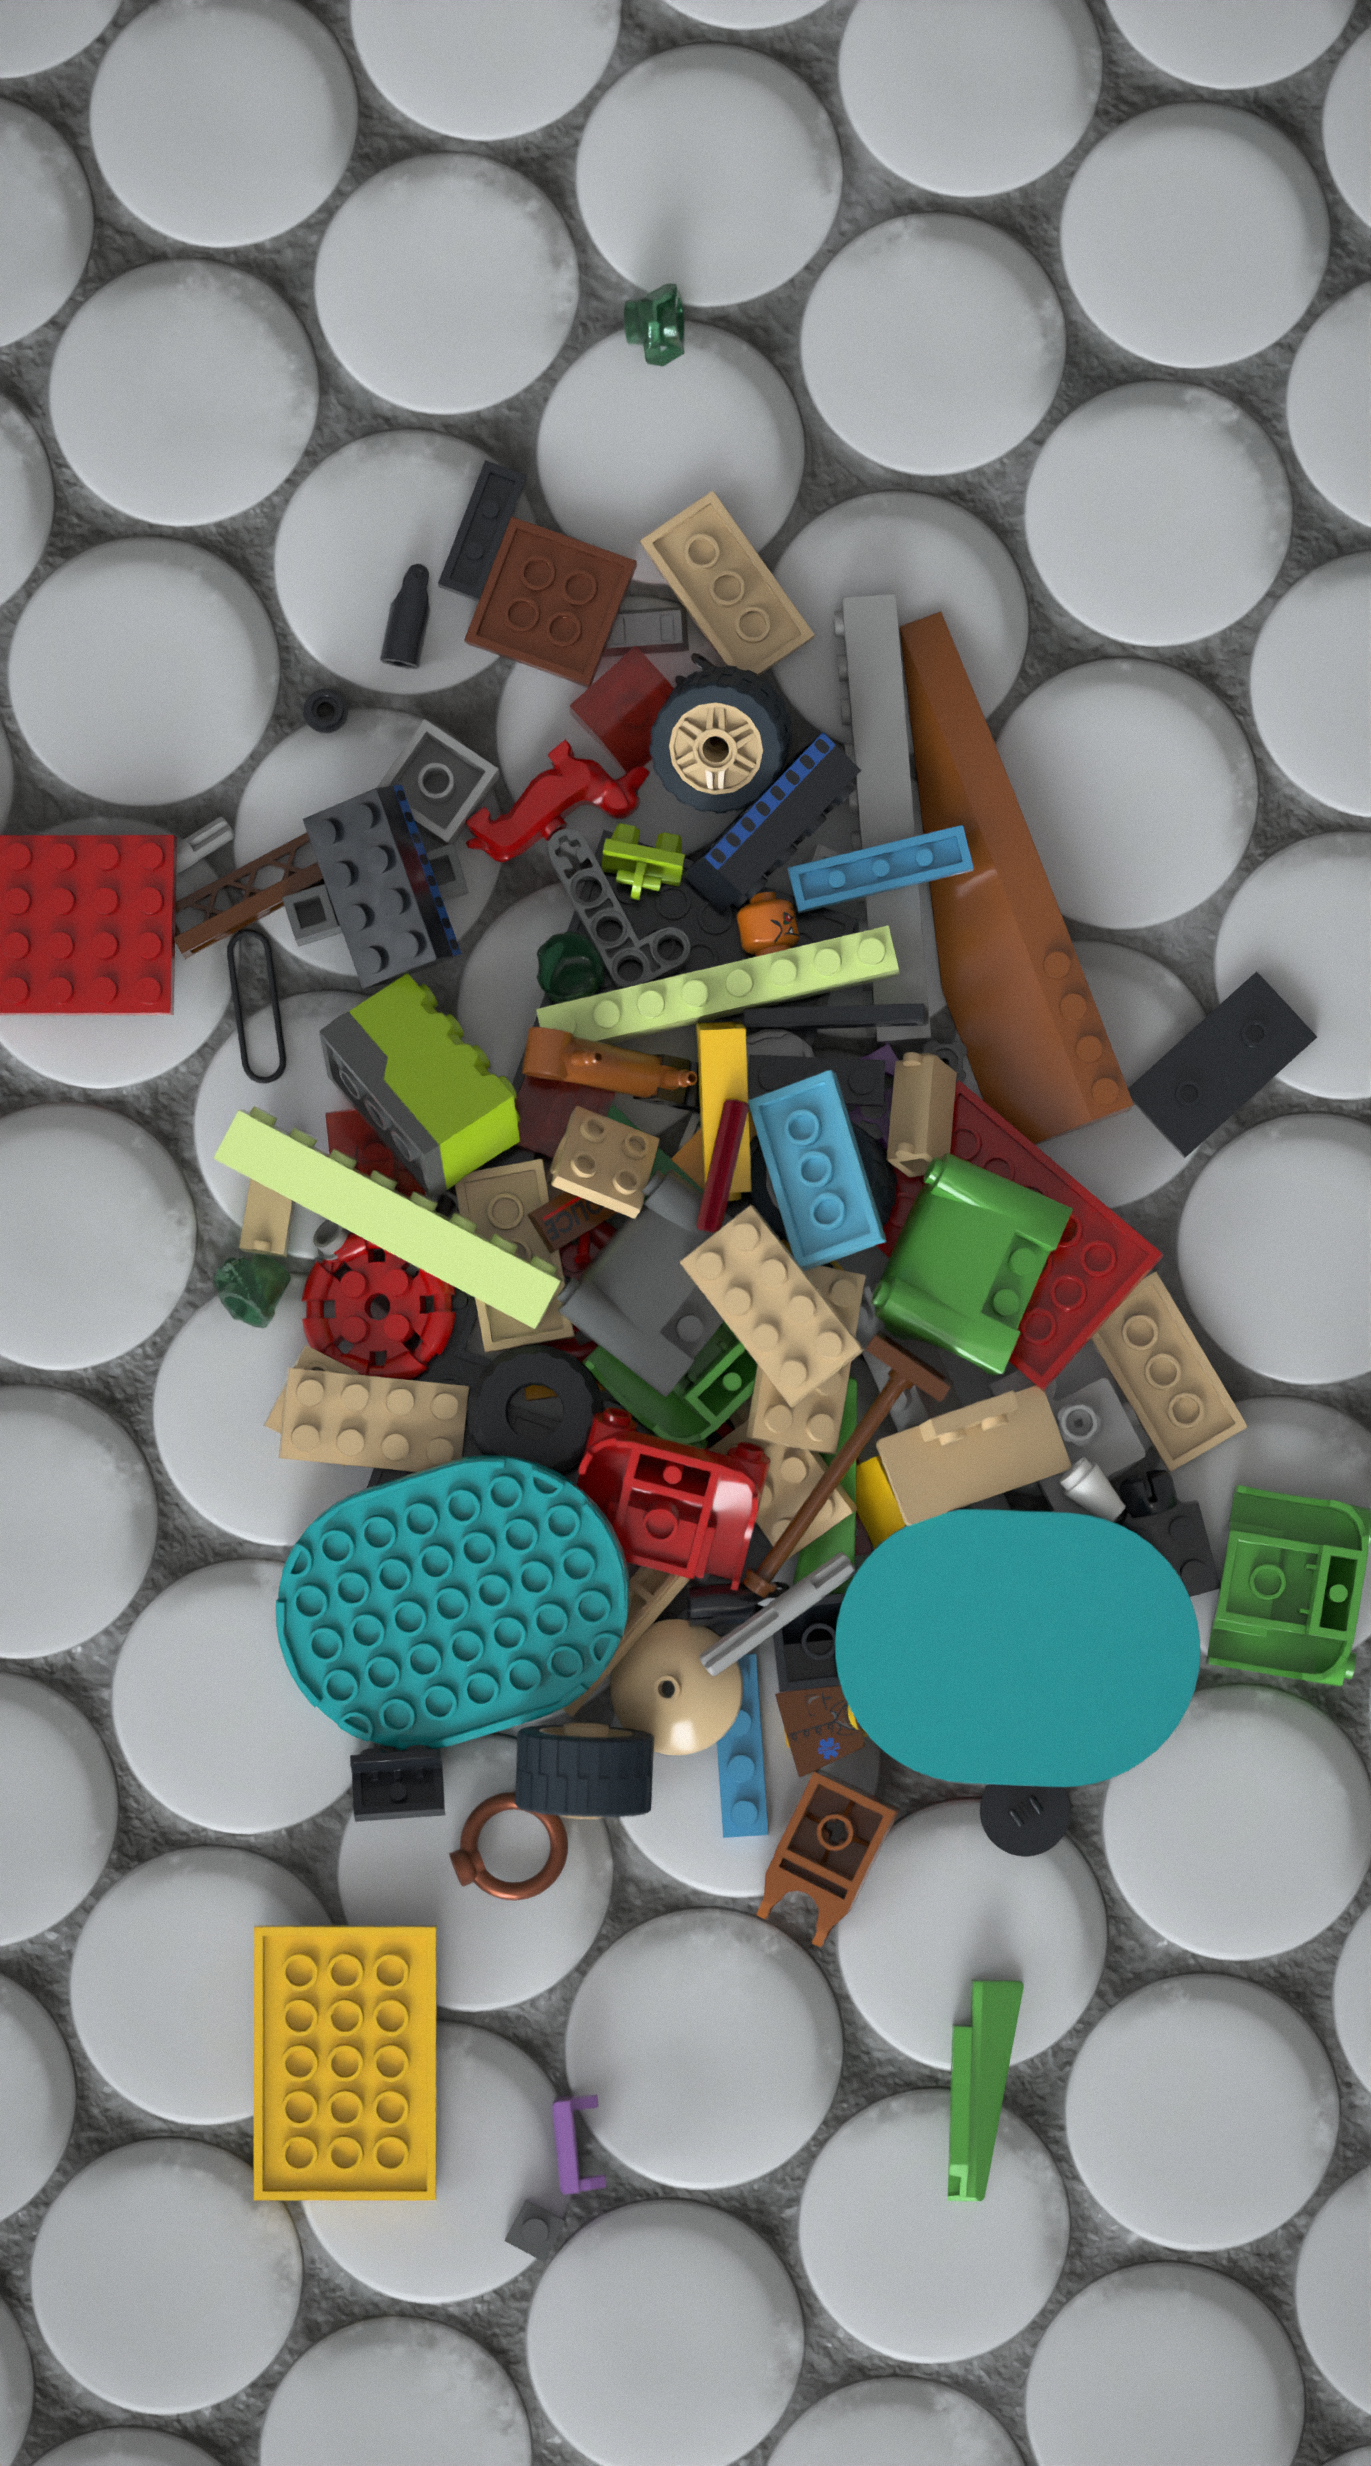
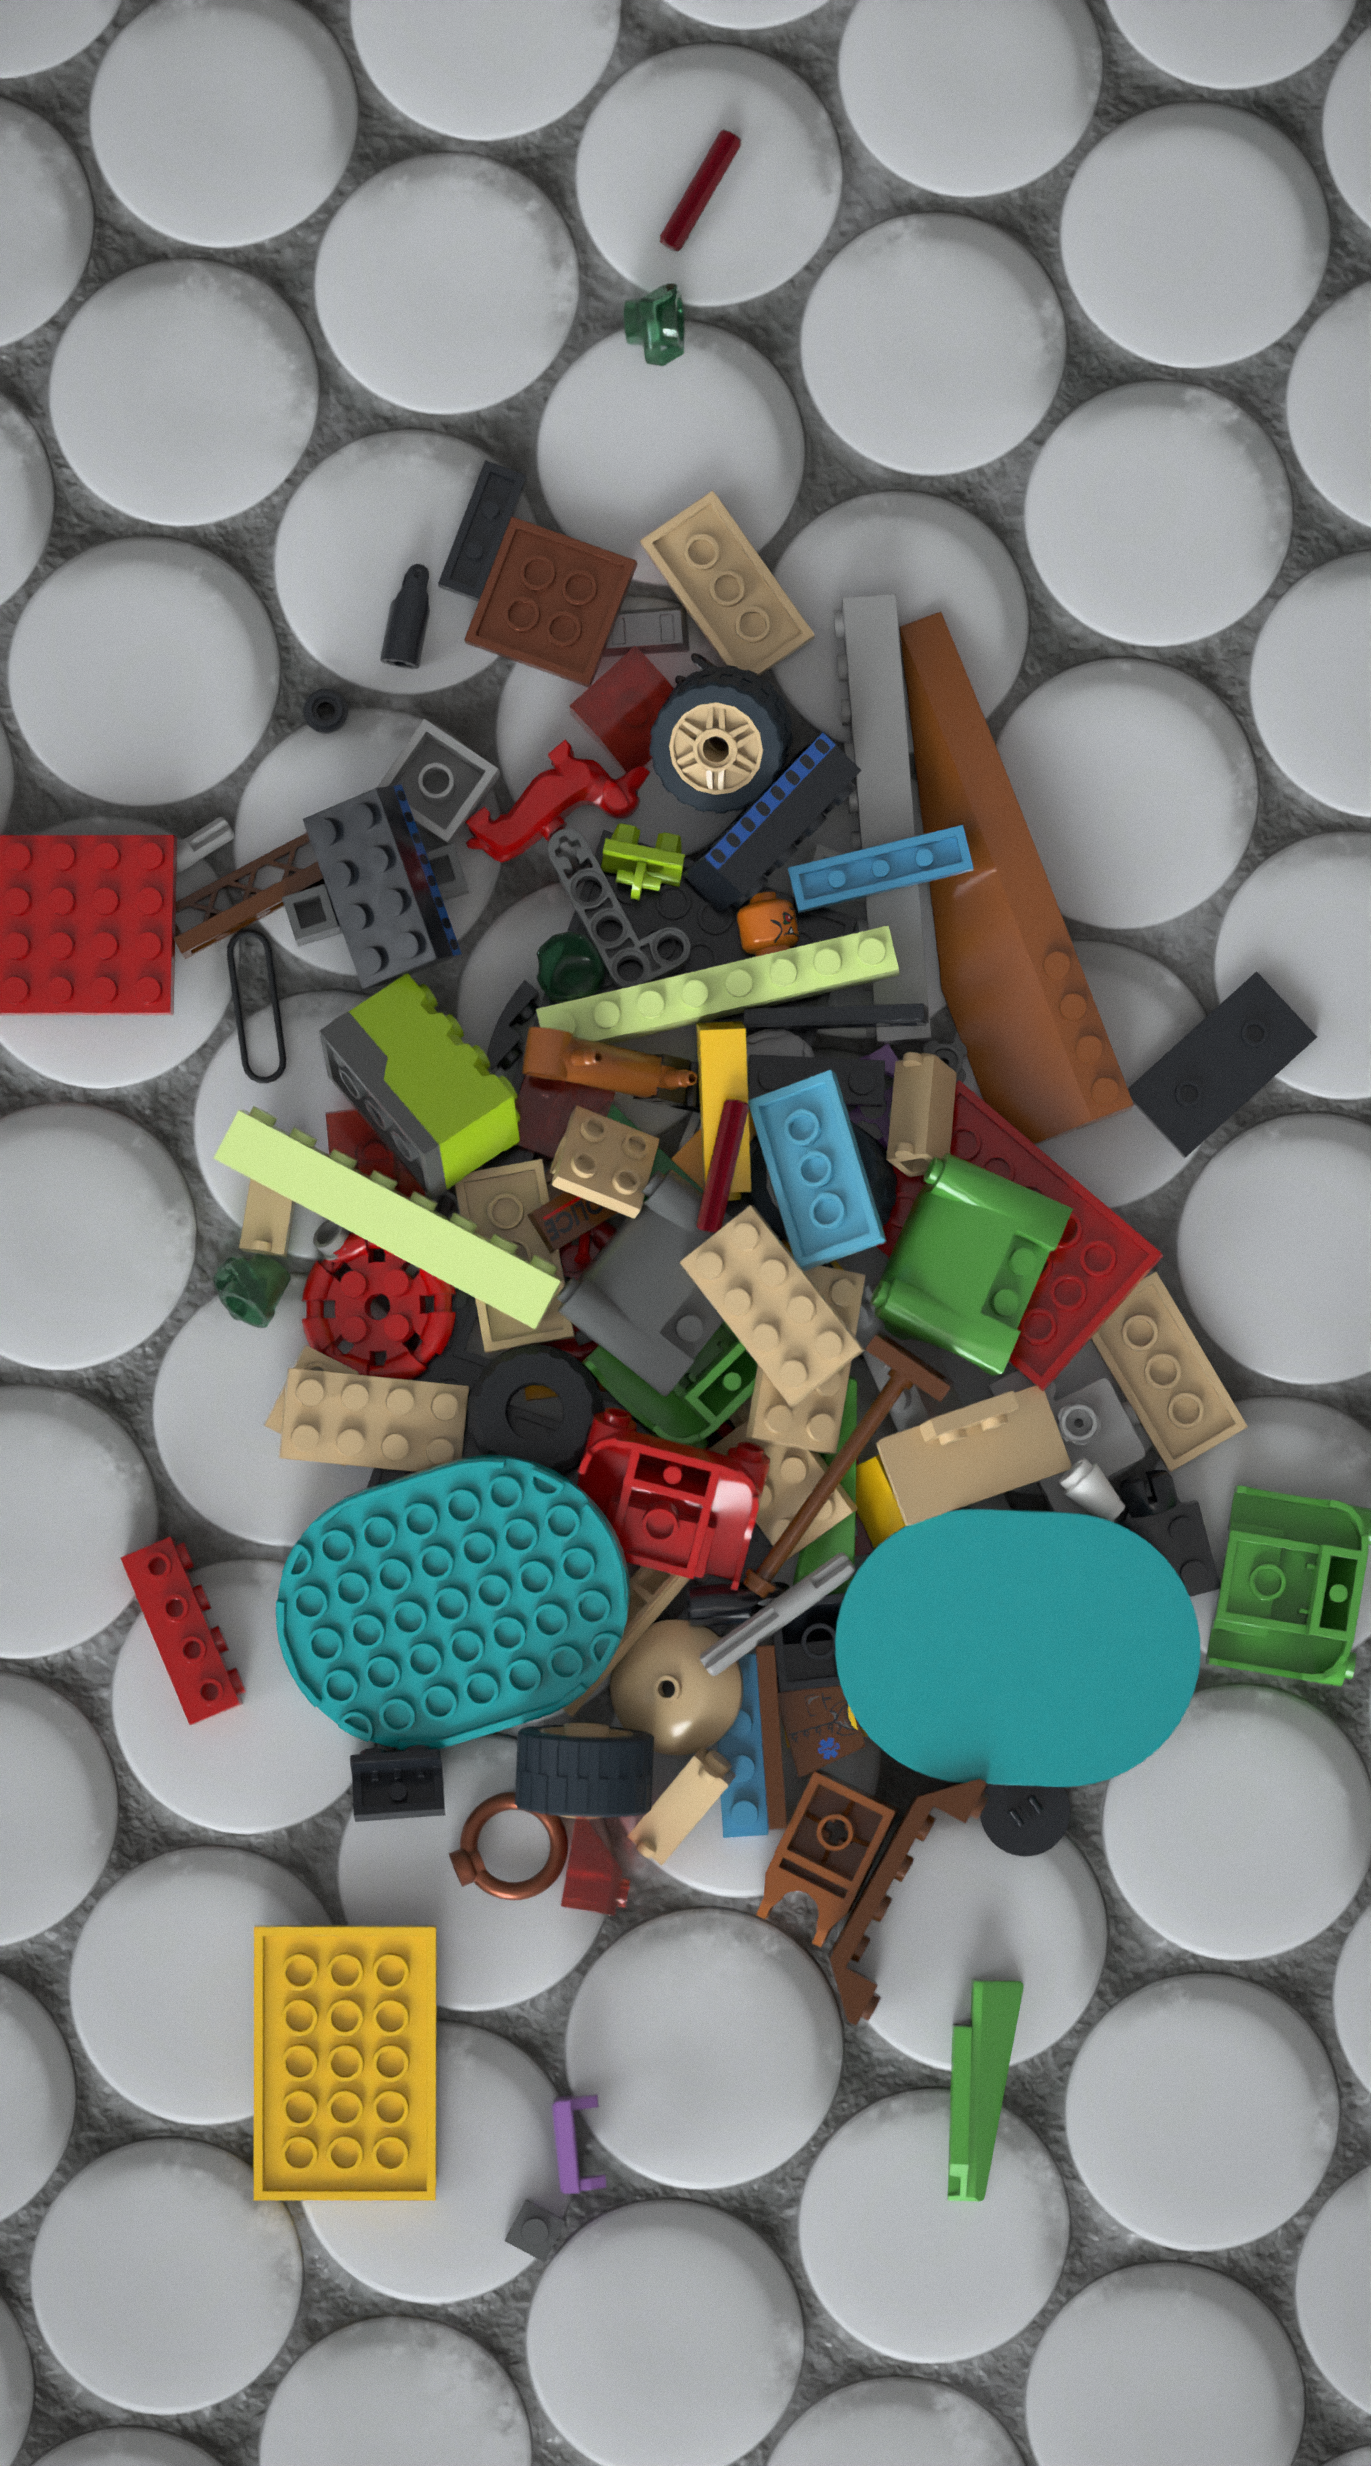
none -> red brick [120,1537,246,1725]
none -> black slope [487,980,540,1074]
none -> clear red slope [561,1817,631,1916]
none -> tan brick [627,1747,737,1866]
none -> dark red axle [660,130,741,252]
none -> reddish brown piece [755,1645,787,1830]
none -> reddish brown slope [828,1779,990,2026]

